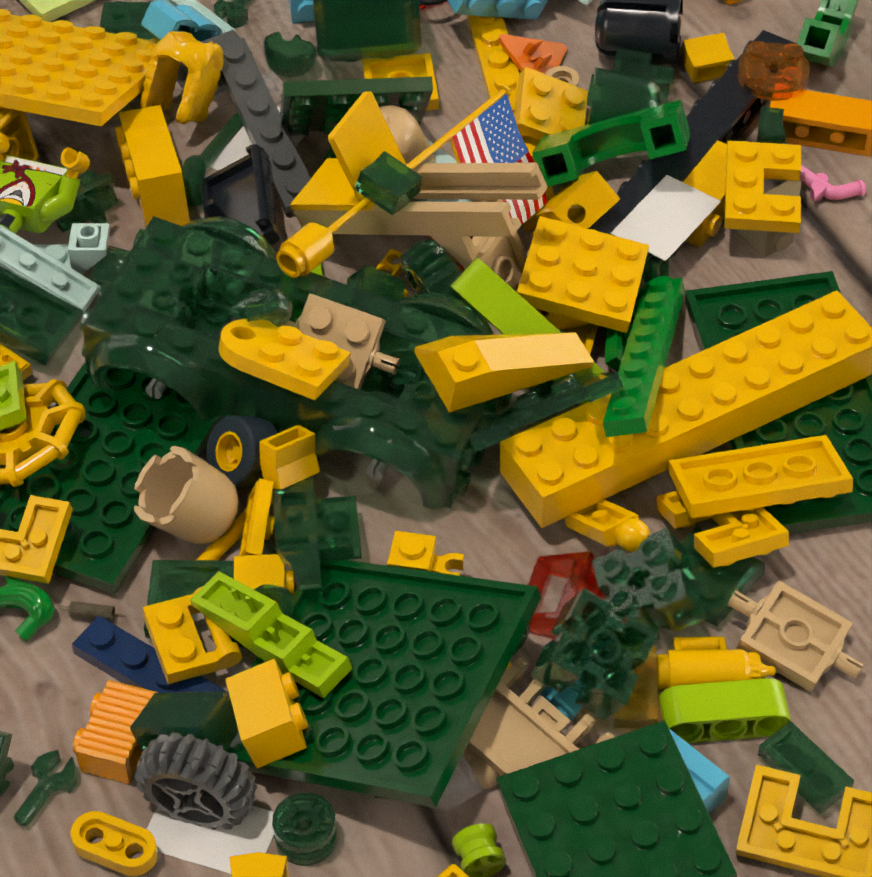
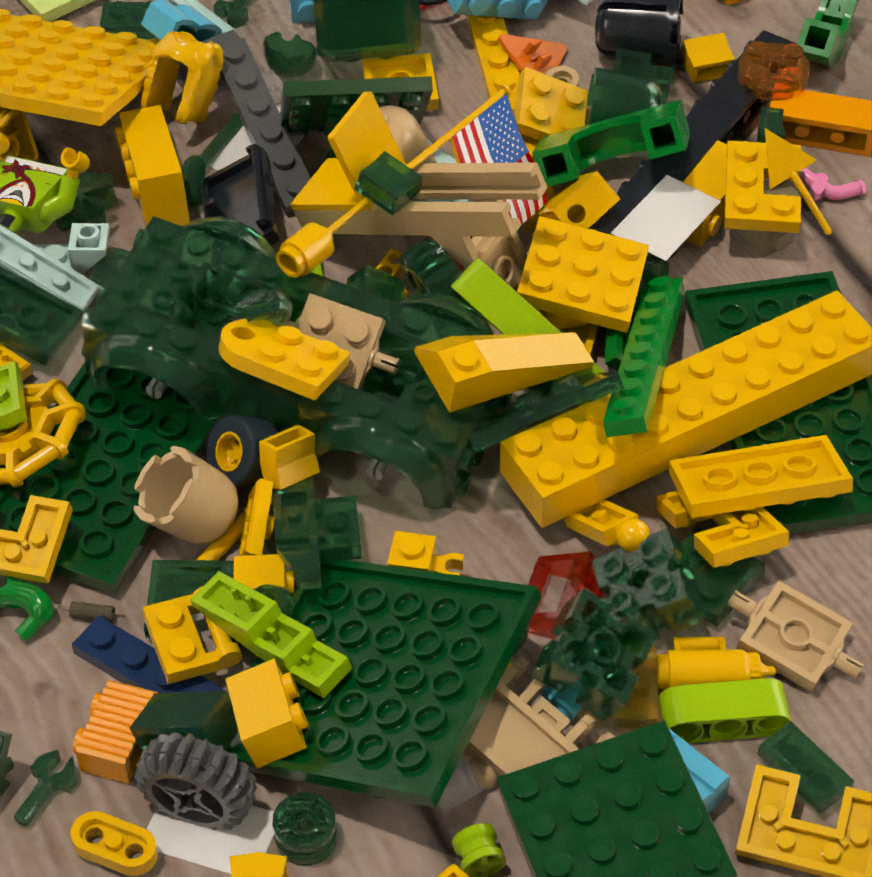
none -> yellow piece [765,128,832,235]

